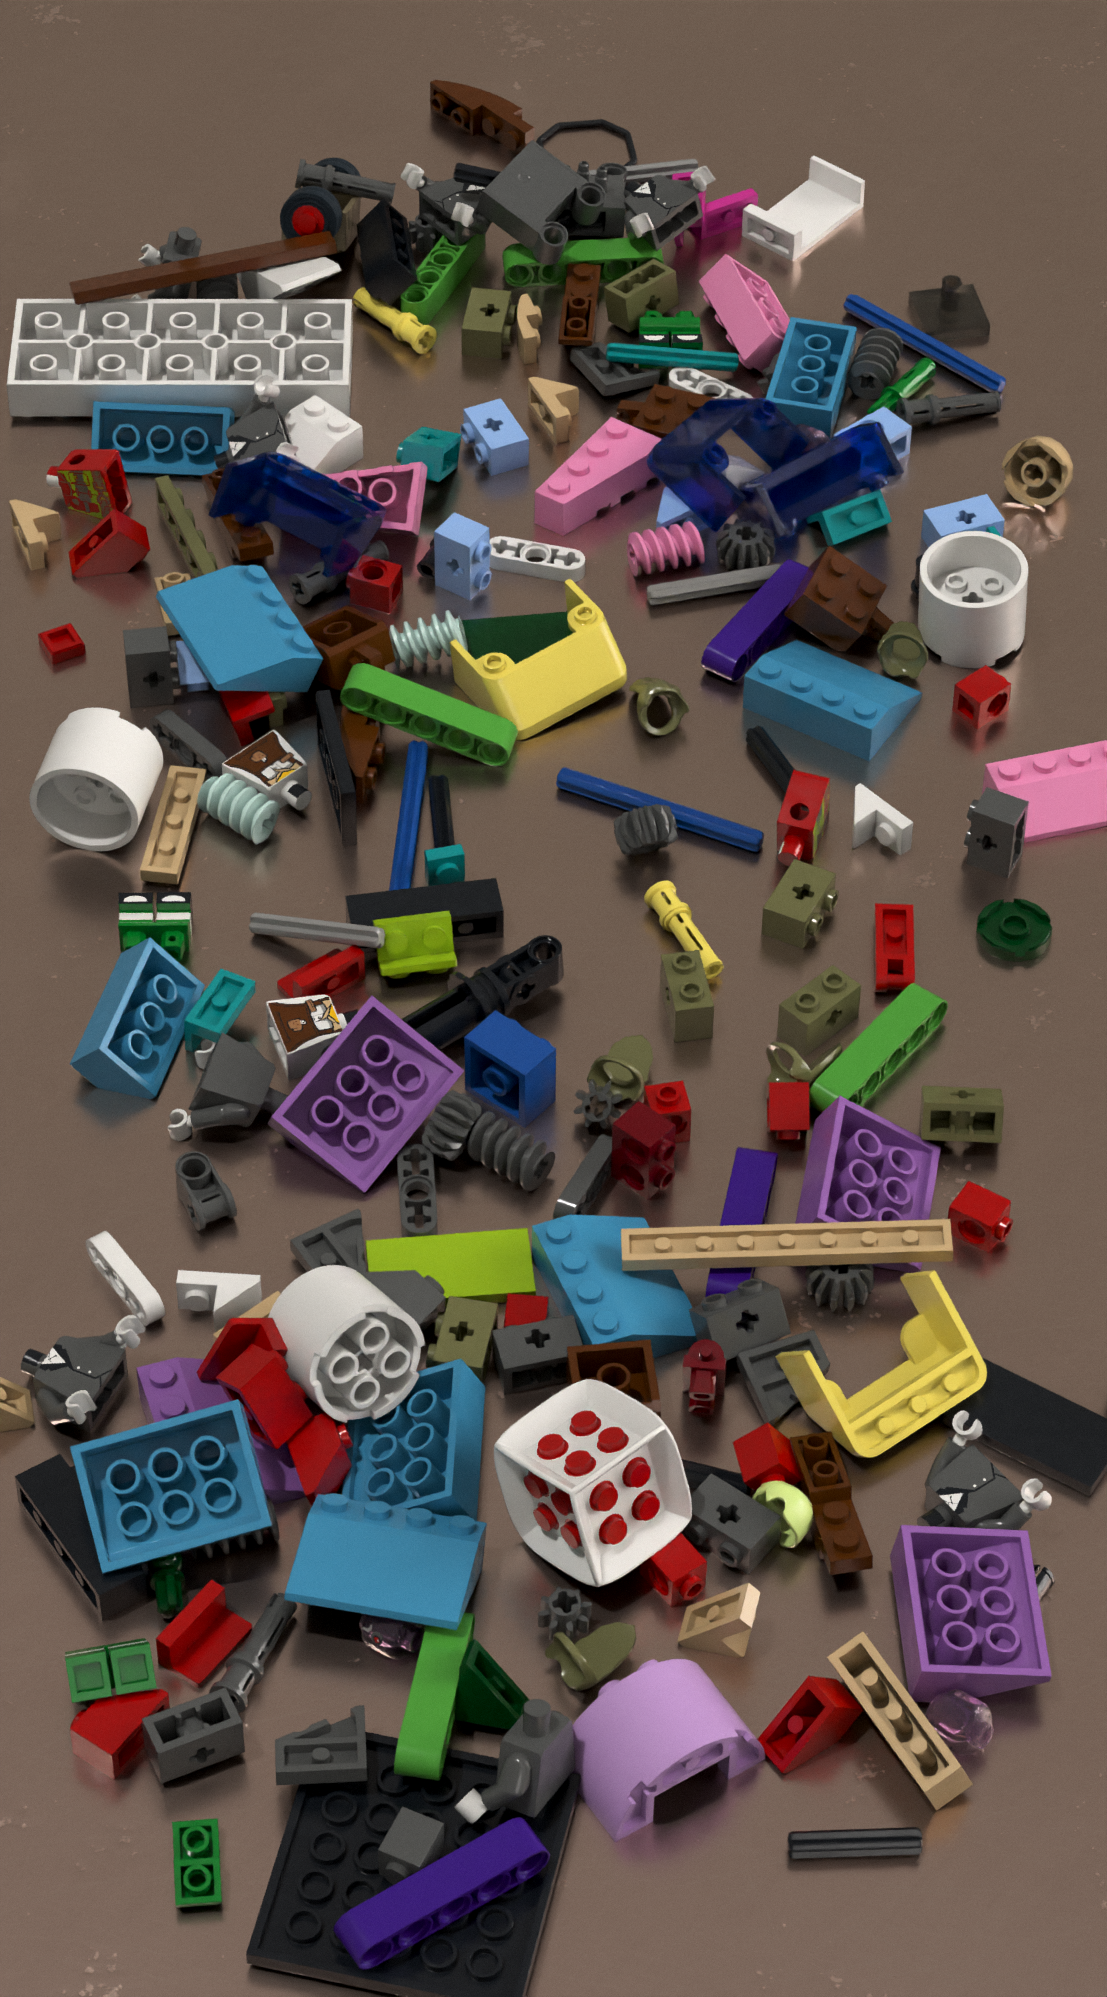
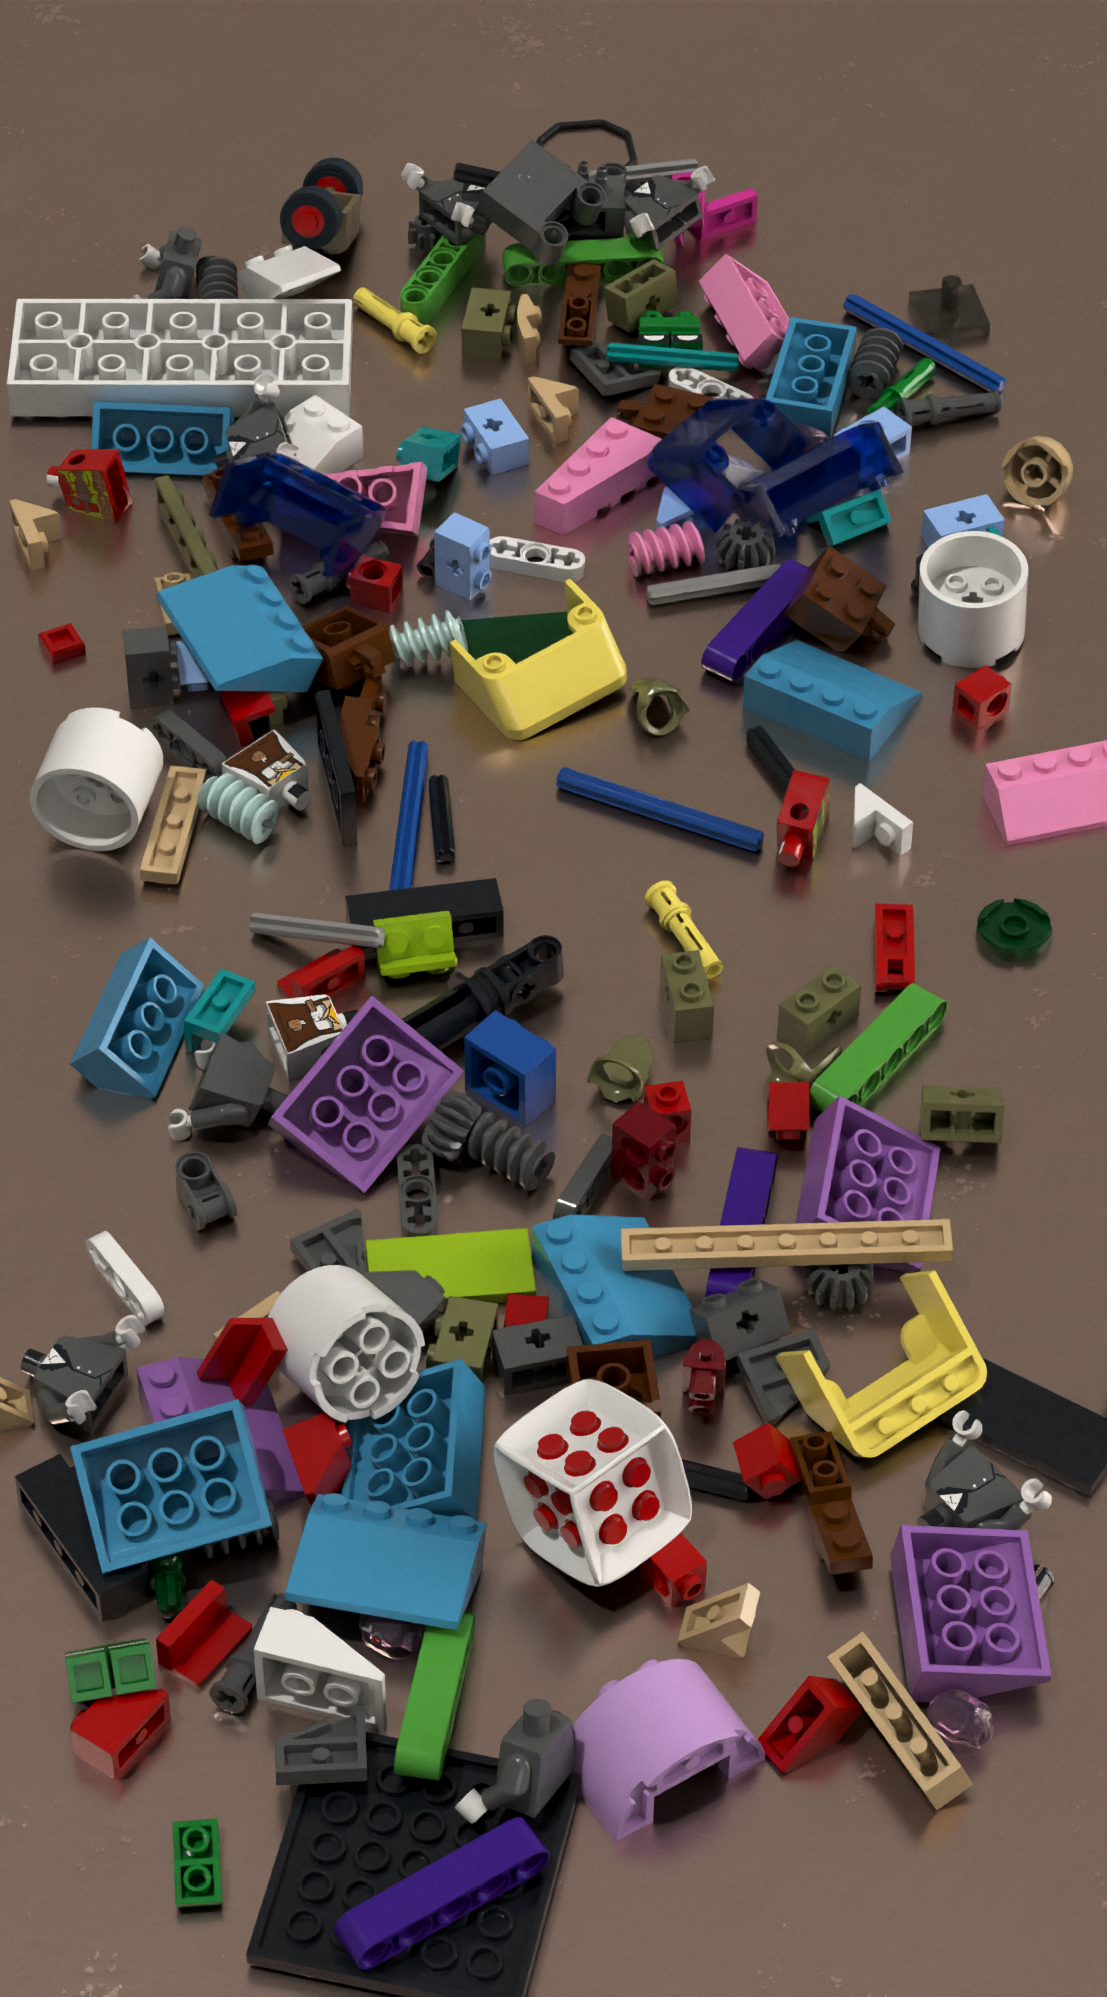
red slope [68,508,150,578] -> none
reddish brown tile [69,231,337,305] -> none
green hips [118,892,193,962] -> none
dark grey brick [142,1687,245,1784] -> none
white slope [176,1270,262,1332] -> none
red brick [216,1344,313,1449] -> none
dark grey pin [295,159,396,204] -> none
bright green beam [340,663,518,766] -> none
black brick [356,199,417,305] -> none
dark grey brick [378,1806,444,1885] -> none
teal plate [424,844,465,886] -> none
reddish brown slope [430,80,534,154] -> none
dark green slope [455,1639,530,1730] -> none
dark grey gear [538,1586,592,1642] -> none
olive piece [545,1622,636,1692] -> none
dark grey gear [574,1079,623,1129] -> none
dark grey gear [613,804,678,856] -> none
dark grey brick [681,1473,781,1575] -> none
white panel [742,156,865,261] -> none
yellowish green hair [752,1481,814,1548] -> none
olive brick [761,859,839,949] -> none
black axle [787,1827,923,1859] -> none
olive piece [877,621,928,679] -> none
red brick [948,1181,1013,1253] -> none
dark grey brick [964,787,1029,878] -> none
none -> white slope [254,1607,387,1731]

